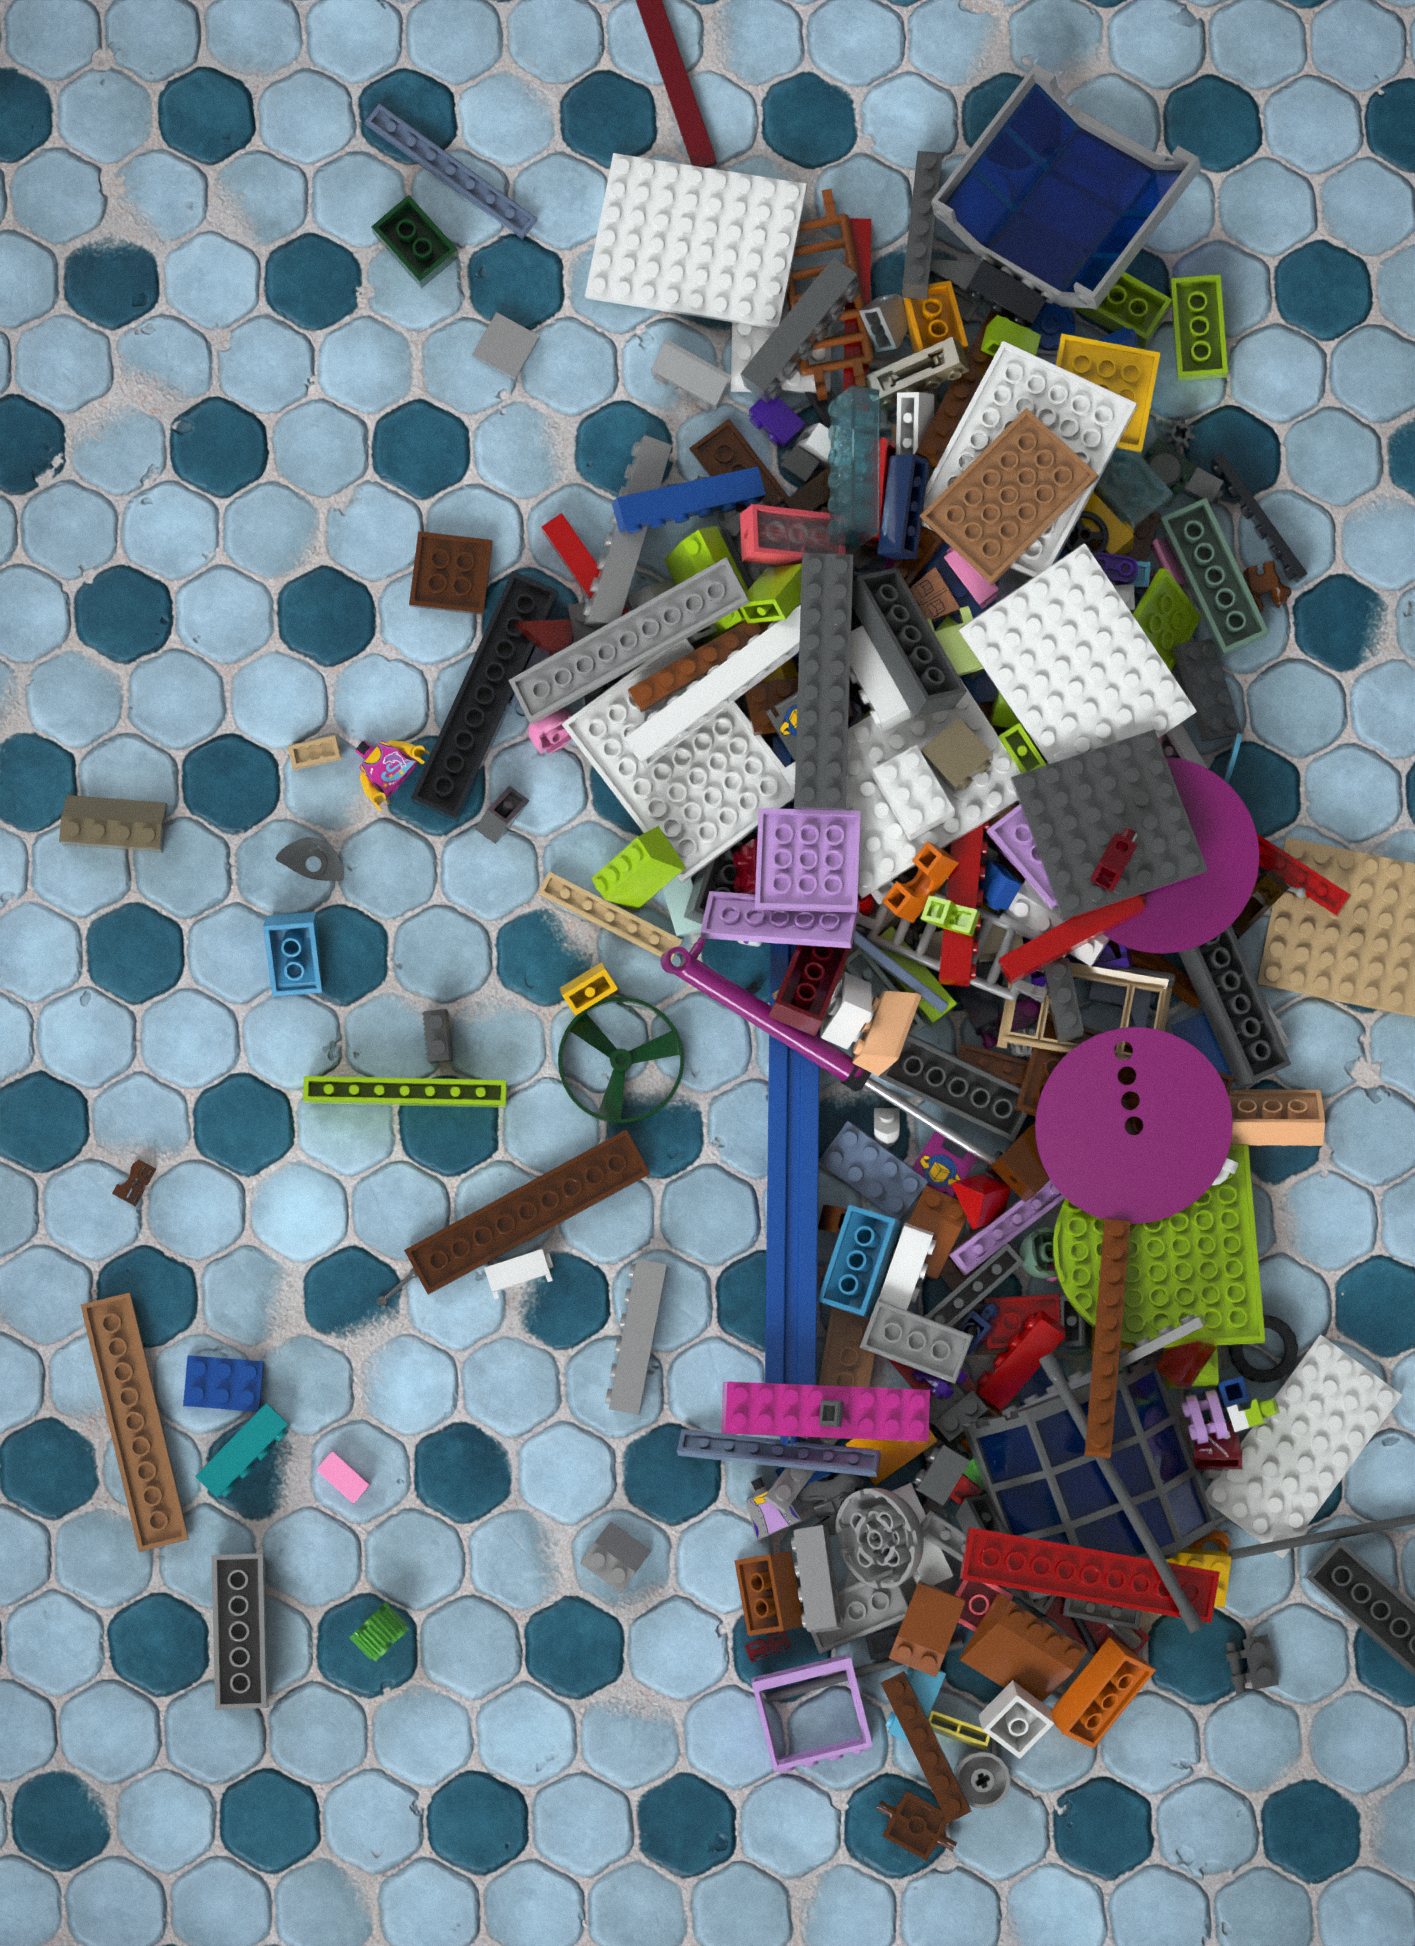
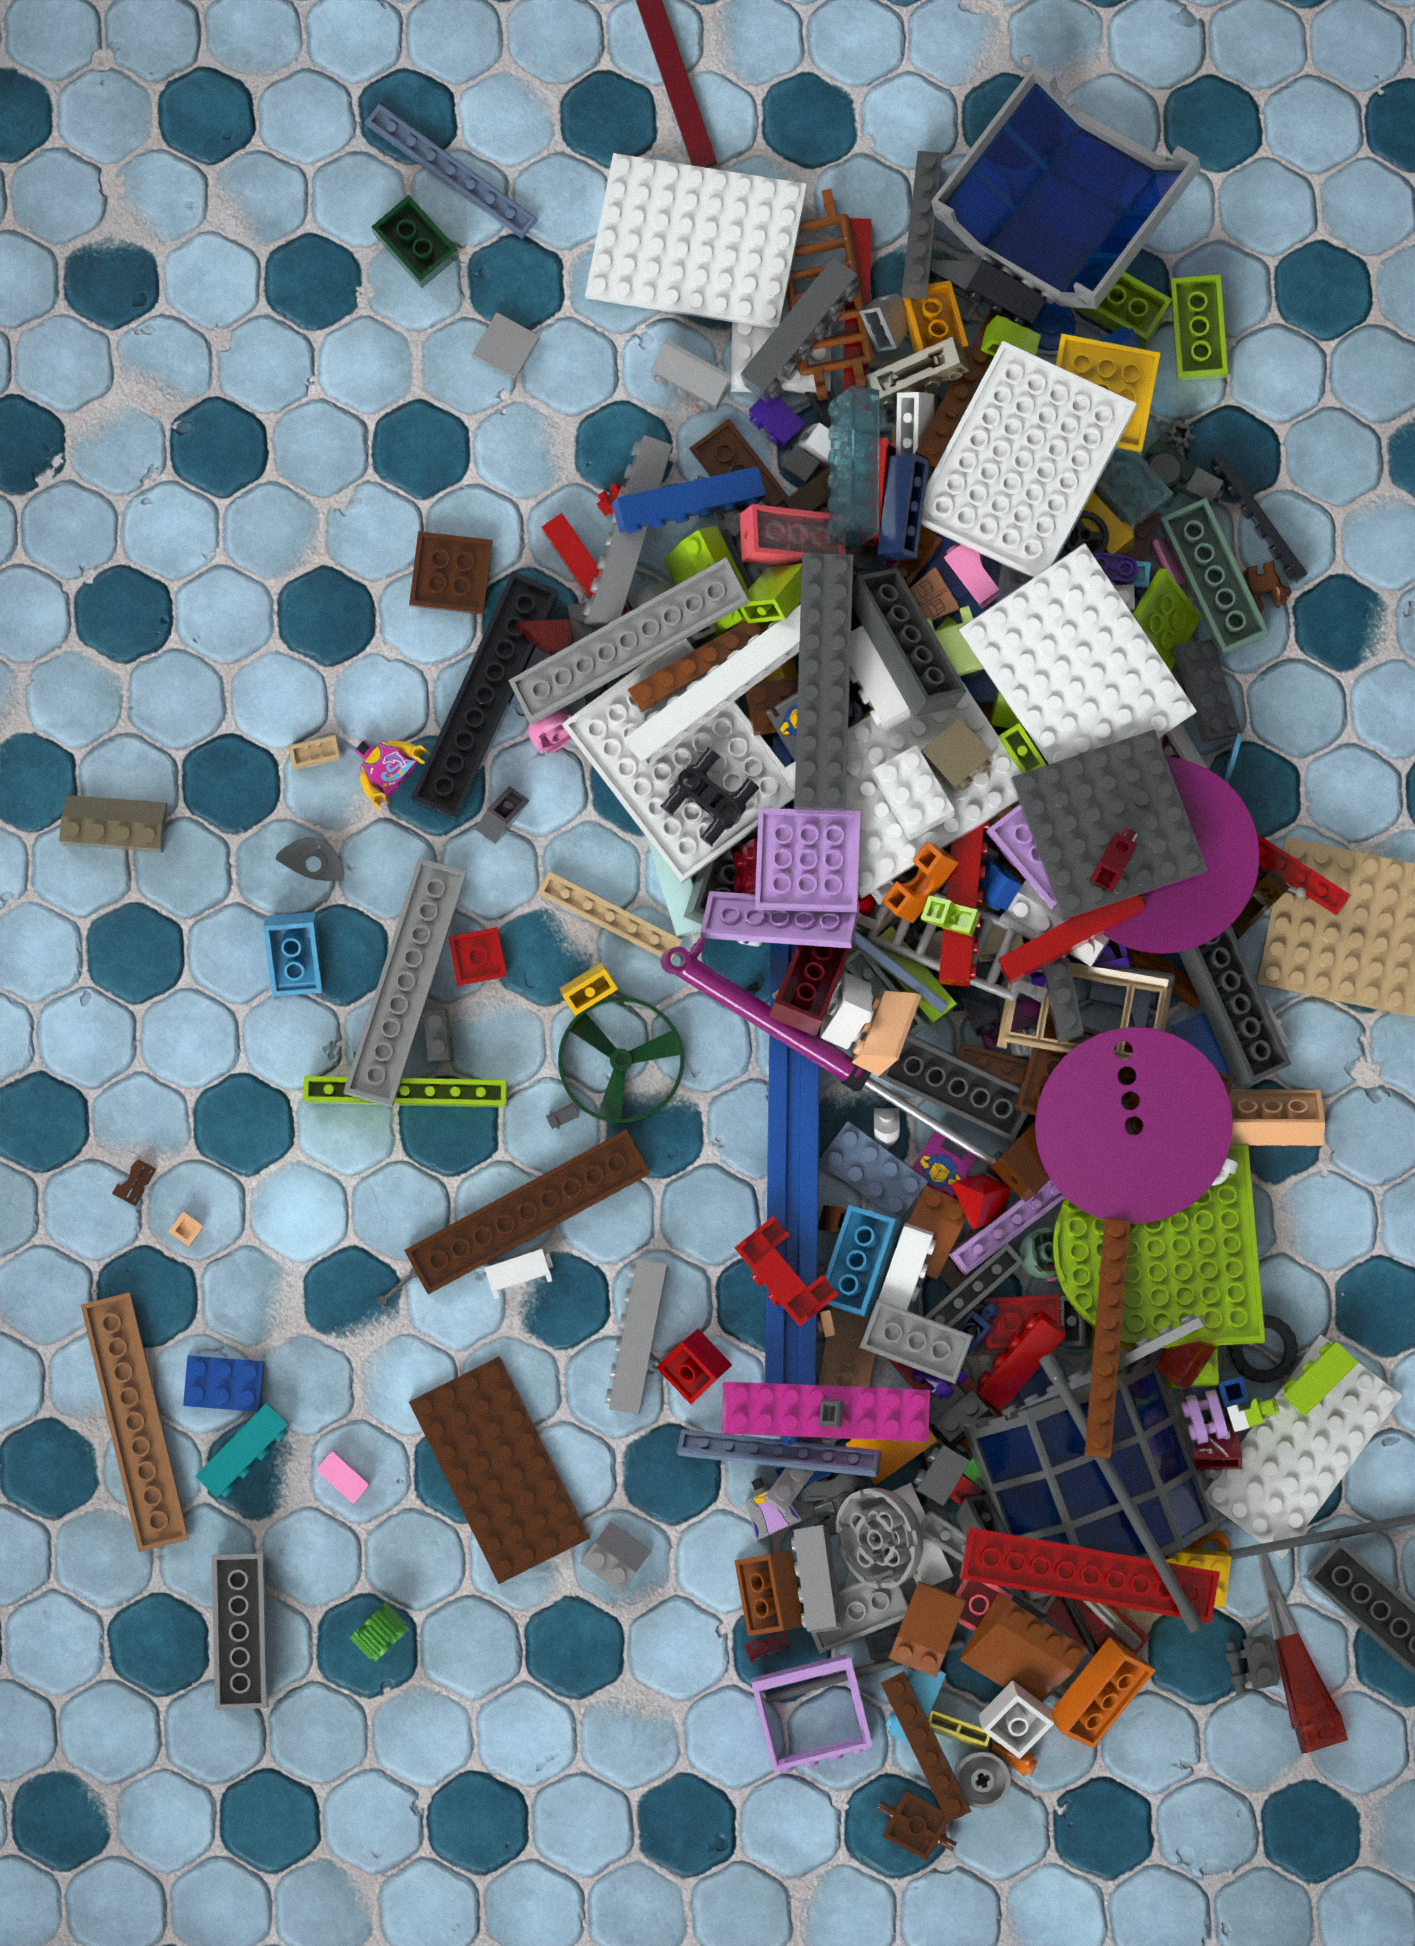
lime slope [591,826,686,911] -> none
medium nougat plate [920,408,1099,586] -> none
dark grey tile [1062,1597,1142,1630] -> none
none -> light nougat plate [168,1212,204,1247]
none -> light grey plate [344,858,467,1108]
none -> reddish brown plate [409,1356,590,1584]
none -> red plate [448,927,507,987]
none -> dark grey pin [546,1103,580,1129]
none -> red piece [596,482,625,516]
none -> red slope [656,1328,732,1404]
none -> black piece [660,747,760,847]
none -> red bracket [734,1216,839,1327]
none -> light nougat plate [817,1310,836,1338]
none -> orange cone [991,1742,1038,1777]
none -> clear red plate [1258,1554,1348,1754]
none -> lime brick [1280,1341,1358,1417]

